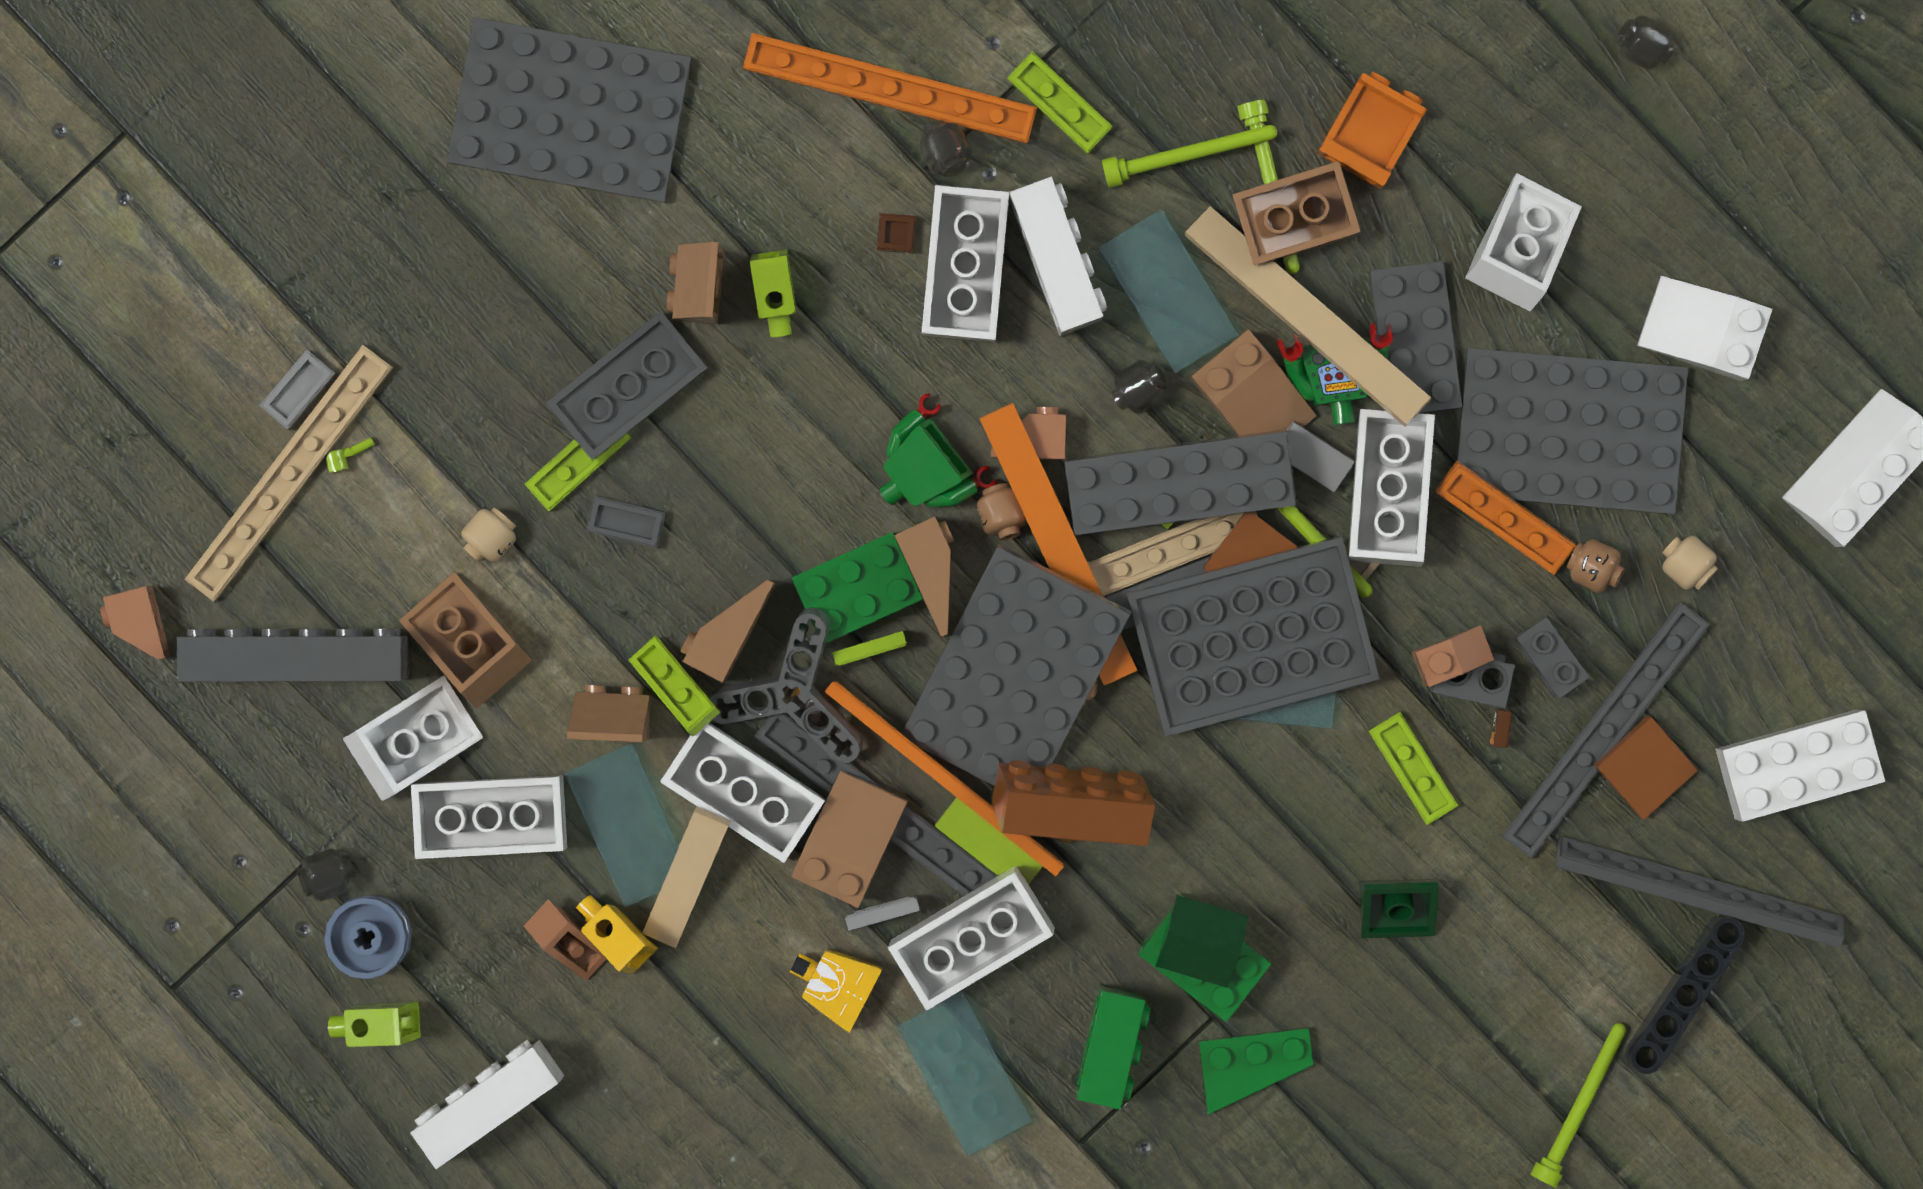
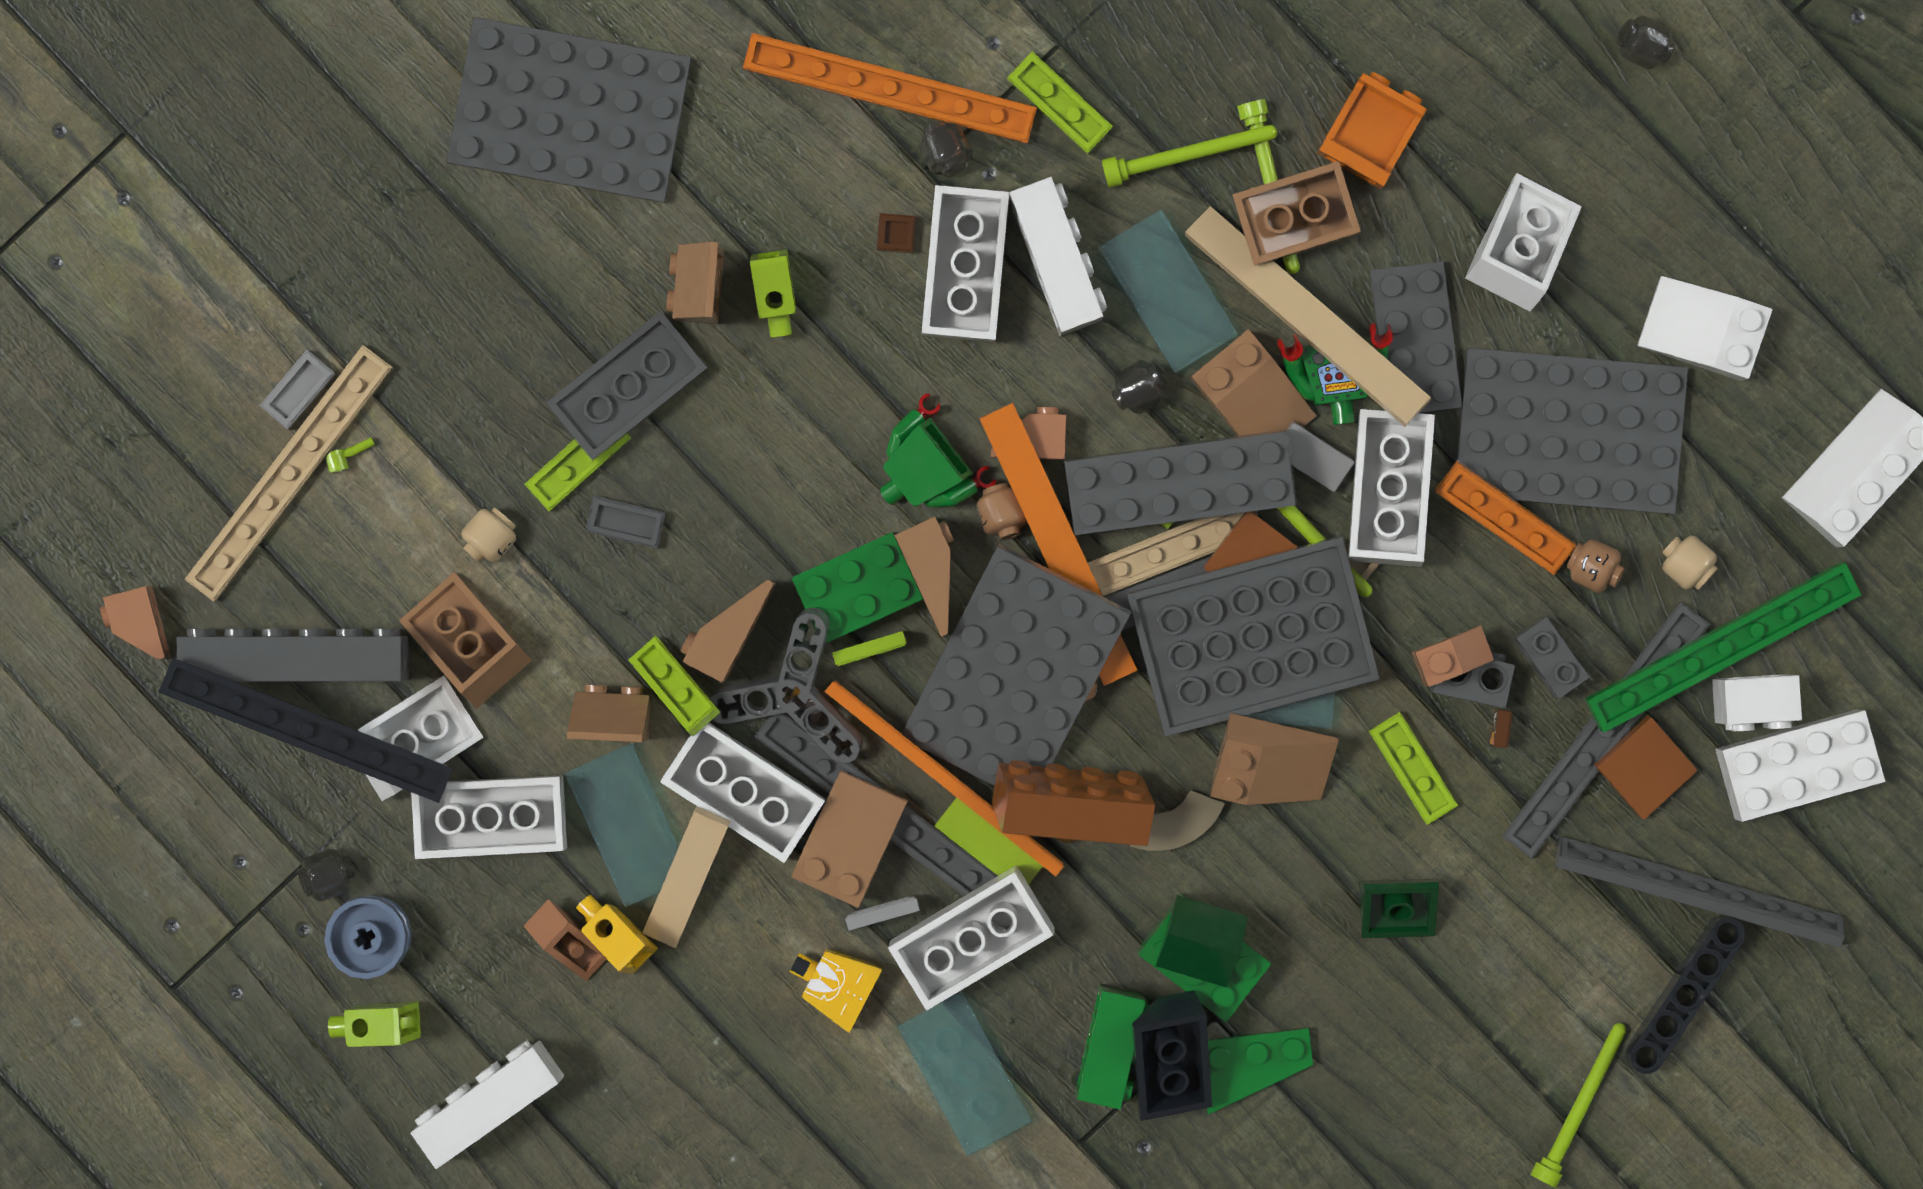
none -> black plate [158,657,453,803]
none -> dark tan tile [1130,790,1225,851]
none -> black slope [1132,990,1212,1121]
none -> medium nougat slope [1210,713,1339,805]
none -> green plate [1584,562,1861,733]
none -> white brick [1712,674,1802,731]

